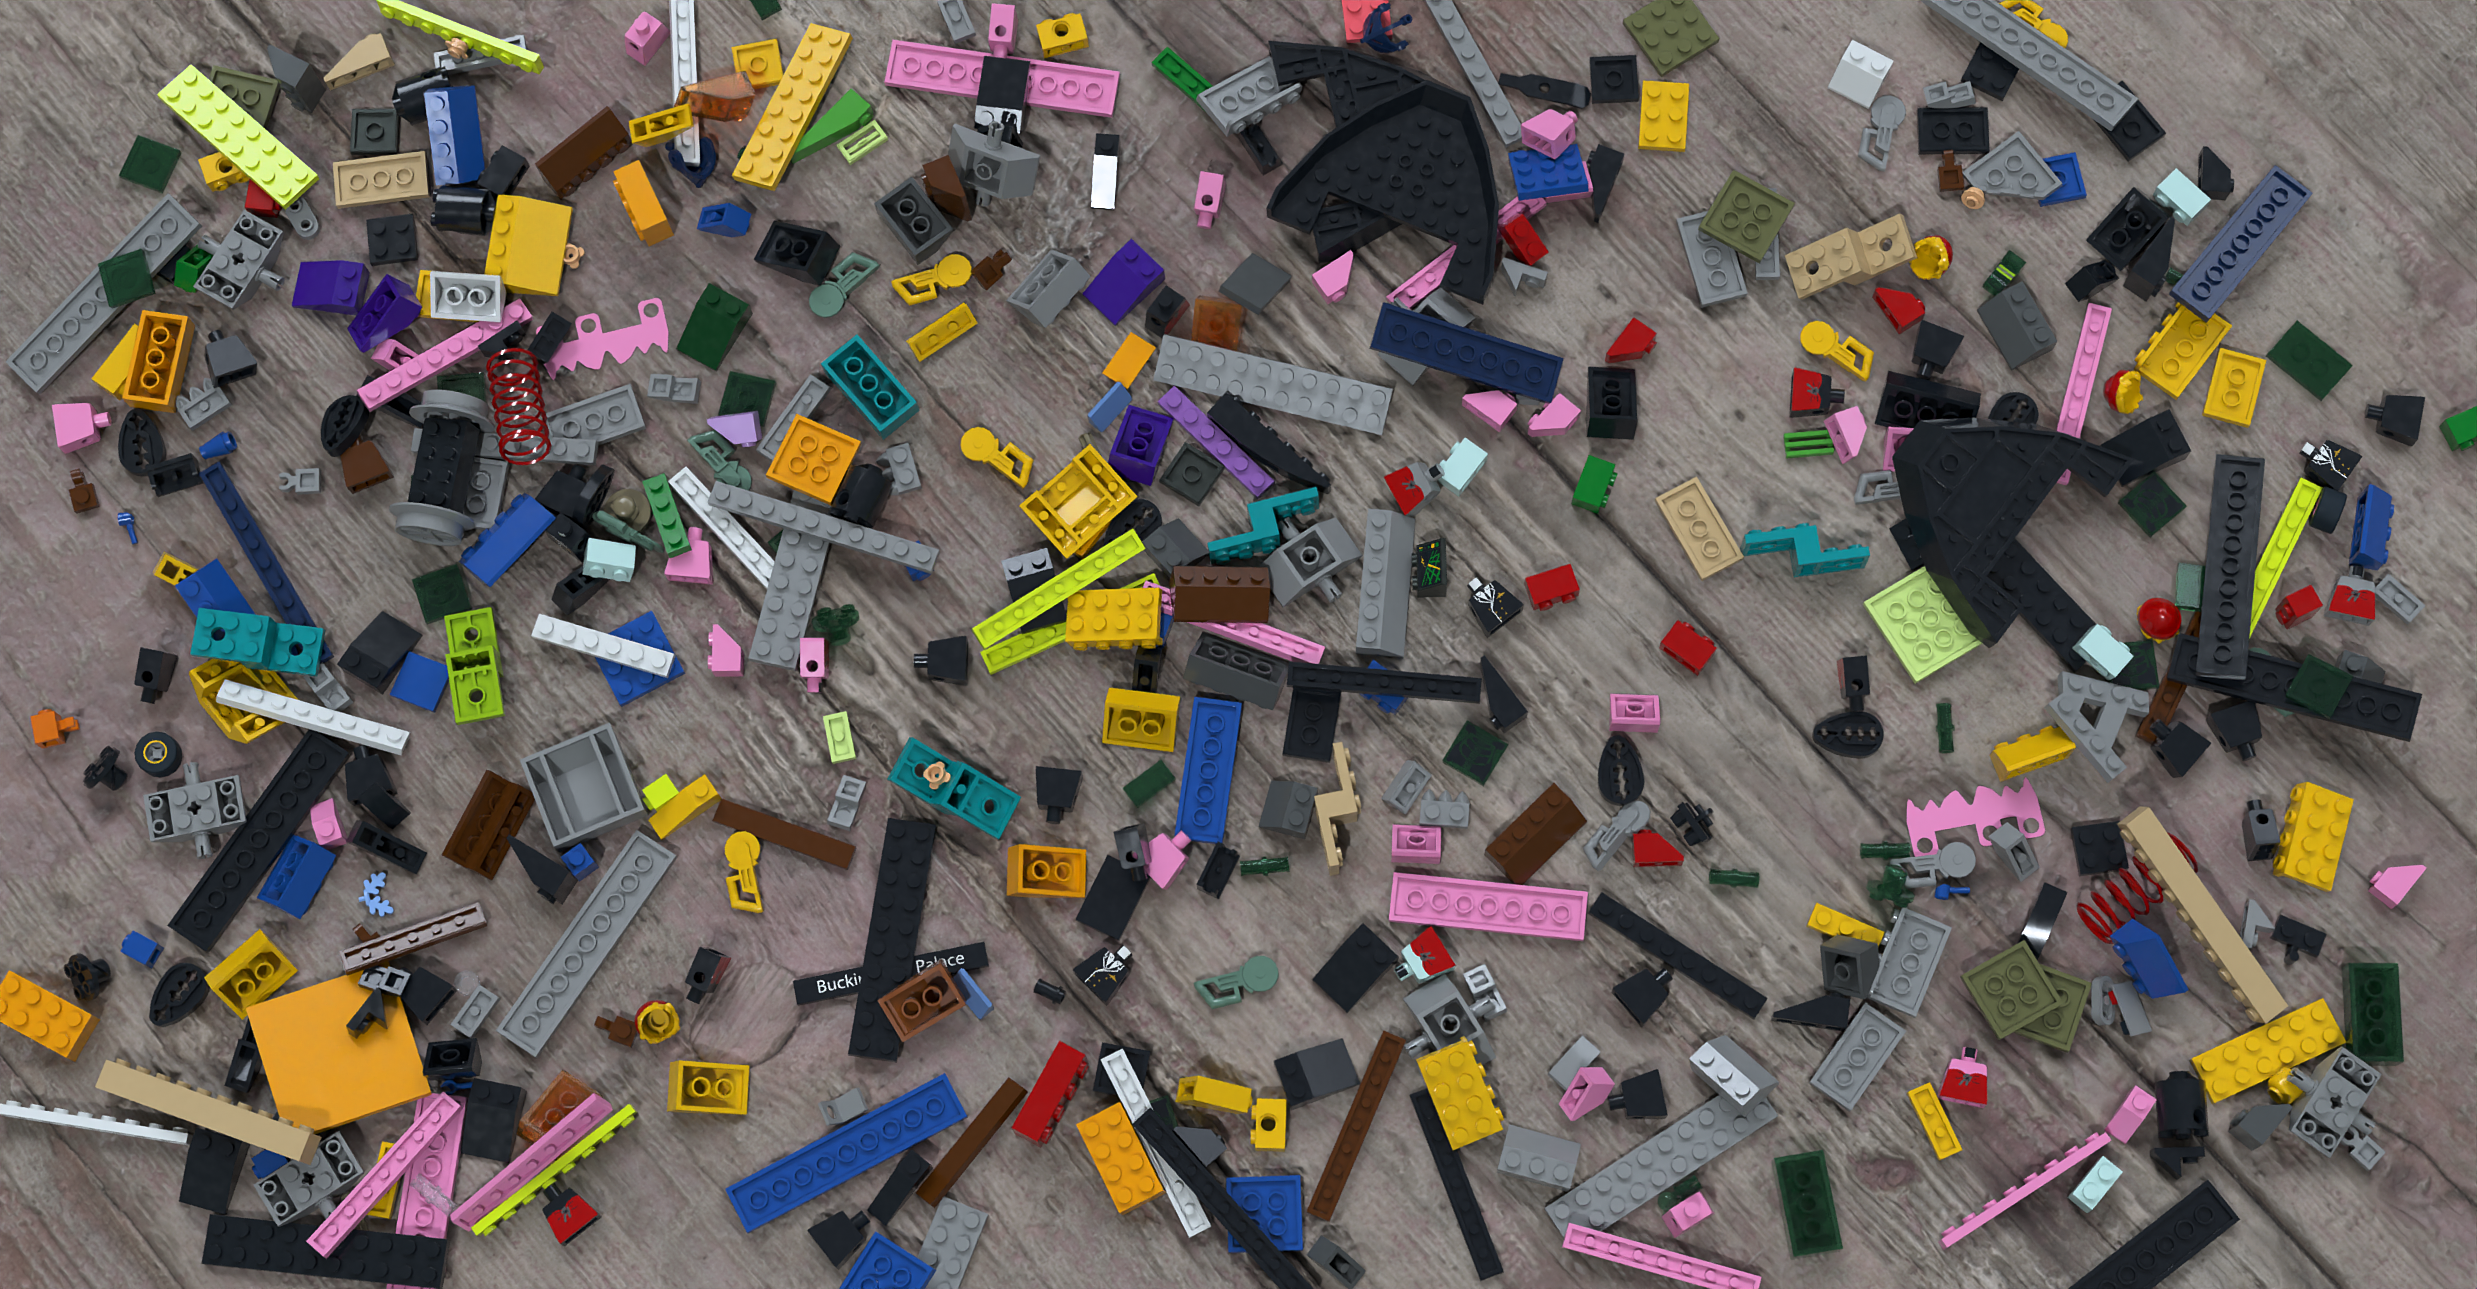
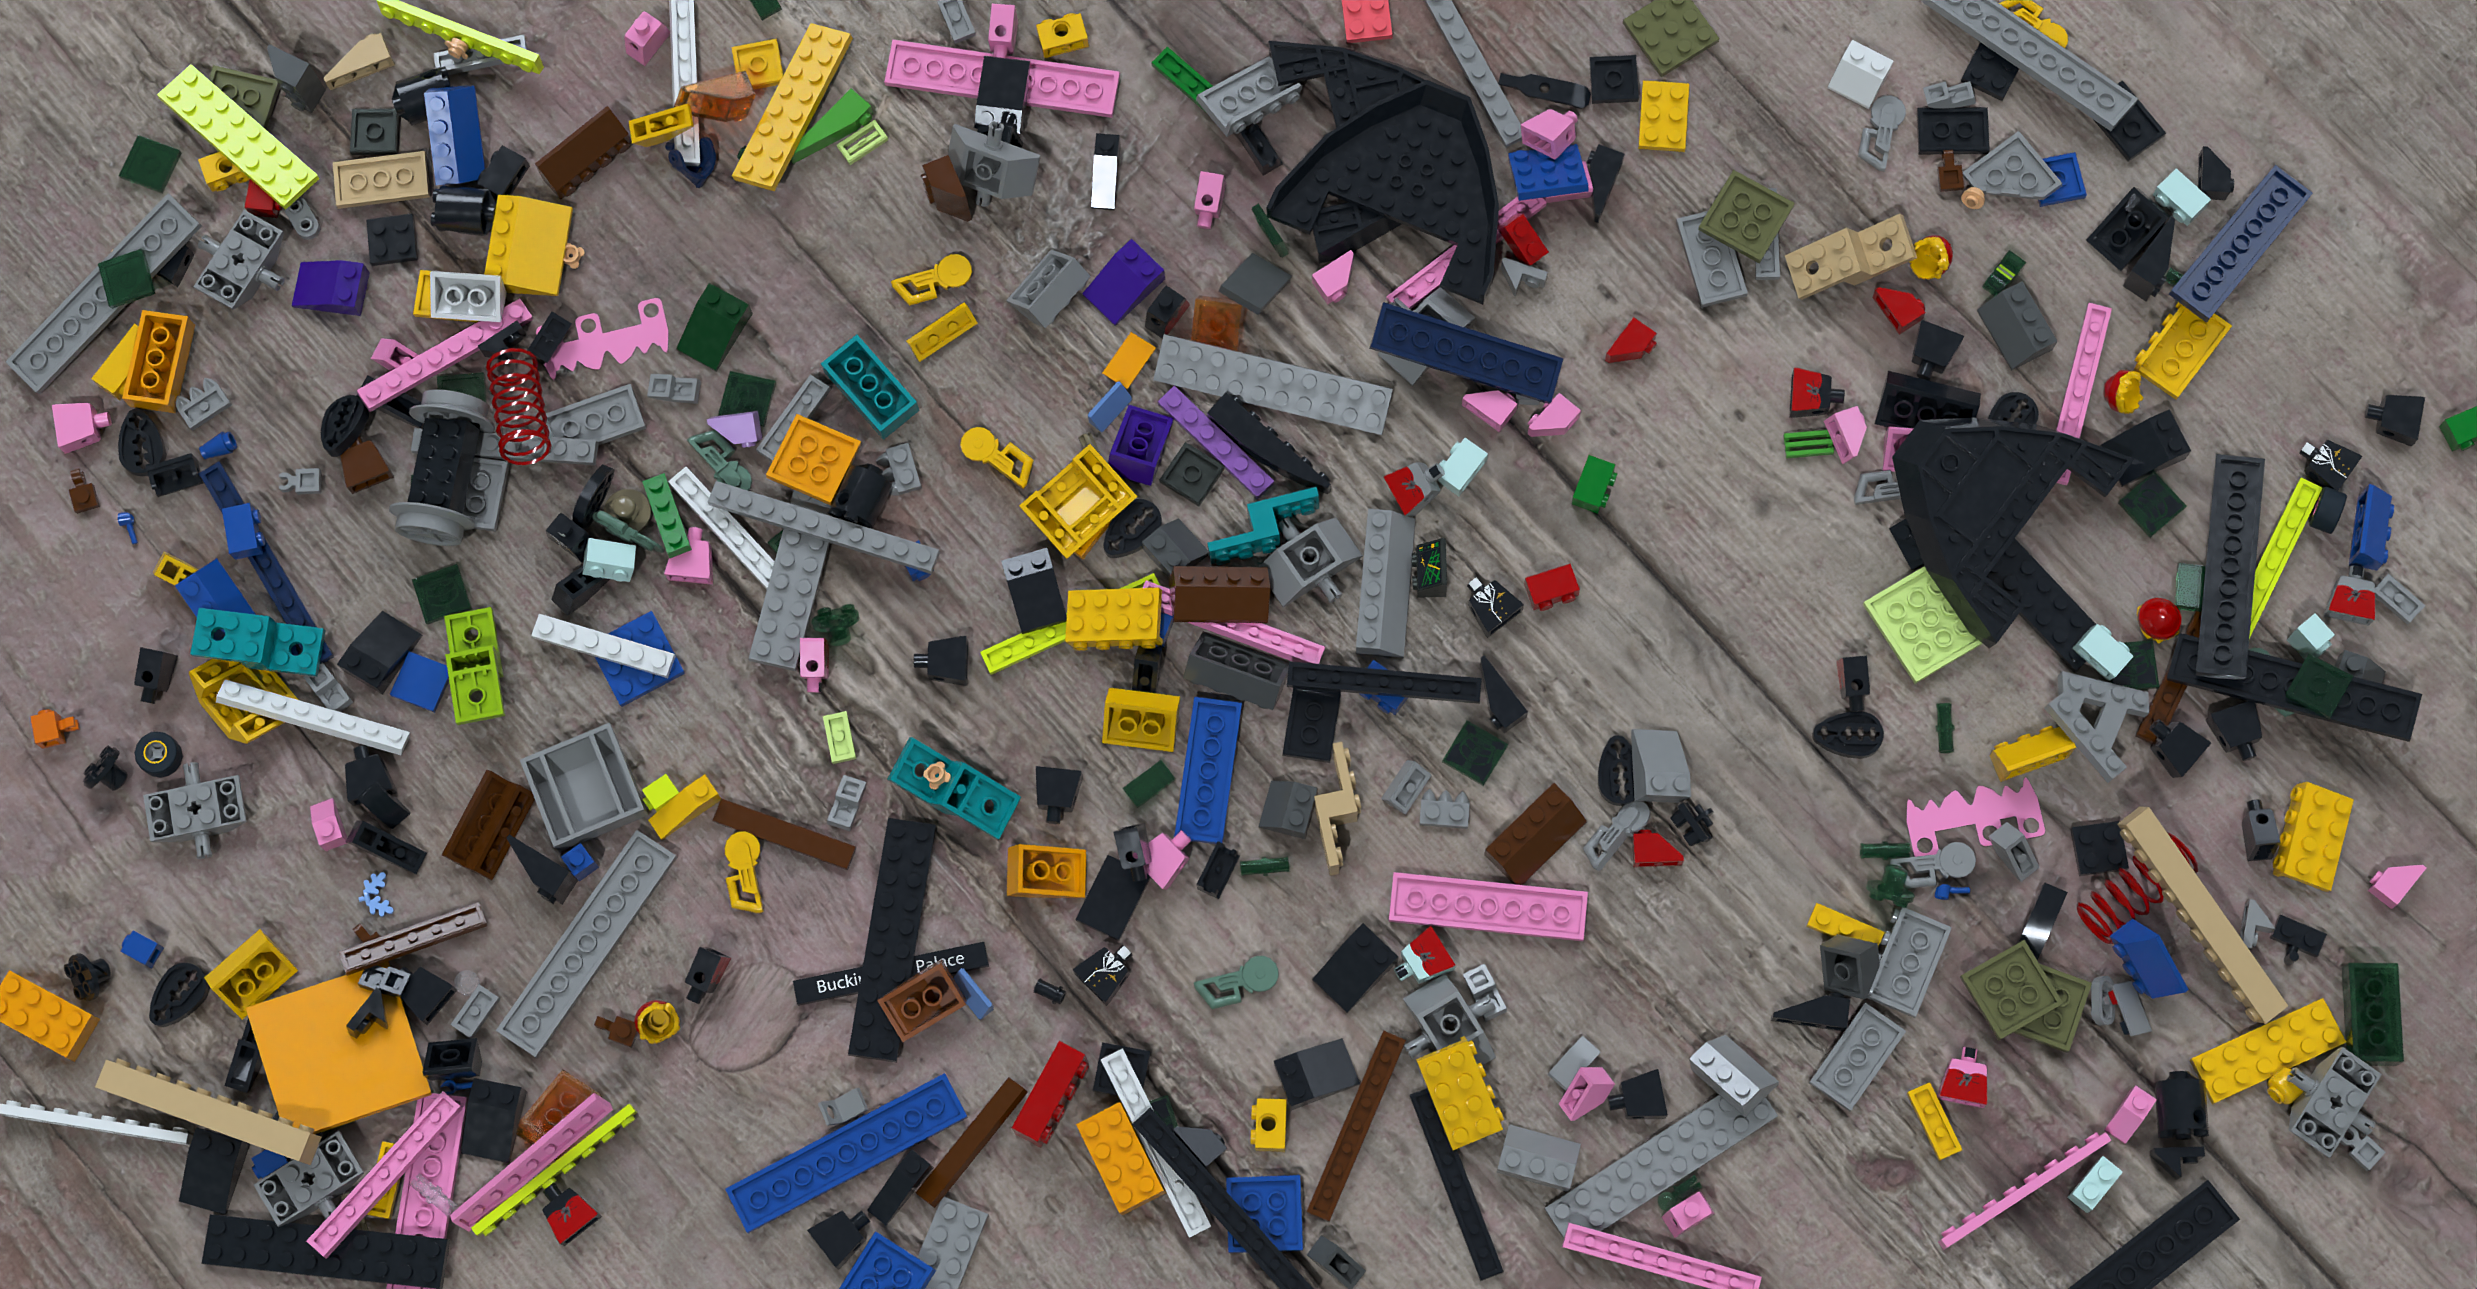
black plate [167,729,351,953] -> none
green slope [174,244,214,293] -> none
black torso [204,330,257,388] -> none
blue slope [257,835,336,919] -> none
dark purple slope [347,274,422,353] -> none
blue slope [459,493,556,587] -> none
black torso [535,464,587,520] -> none
light orange brick [613,160,674,247] -> none
yellow slope [667,1060,749,1115] -> none
blue slope [697,203,751,237] -> none
bright pink slope [708,624,744,677] -> none
black slope [754,220,841,286] -> none
sand green piece [809,252,880,318] -> none
dark grey slope [874,177,953,265] -> none
reddish brown plate [970,249,1012,290] -> none
neon yellow plate [971,529,1146,649] -> none
yellow slope [1175,1076,1252,1114] -> none
dark blue helmet [1360,2,1413,53] -> none
bright pink slope [1391,825,1441,864] -> none
black slope [1586,367,1637,440] -> none
black plate [1588,892,1768,1020] -> none
bright pink slope [1609,694,1660,733] -> none
black torso [1611,968,1673,1027] -> none
tan plate [1655,477,1744,581] -> none
red brick [1659,620,1717,676] -> none
clear green pin [1709,868,1760,888] -> none
teal bracket [1740,523,1870,578] -> none
clear green brick [1771,1150,1843,1260] -> none
yellow piece [1800,321,1874,382] -> none
black slope [2065,260,2119,302] -> none
yellow plate [2202,348,2266,428] -> none
dark grey slope [2228,1104,2293,1151] -> none
clear green tile [2266,320,2353,401] -> none
red brick [2275,585,2323,630] -> none
none -> blue brick [222,503,265,560]
none -> clear green tile [1252,203,1289,258]
none -> light grey slope [1631,729,1691,803]
none -> light aqua brick [2287,614,2335,661]

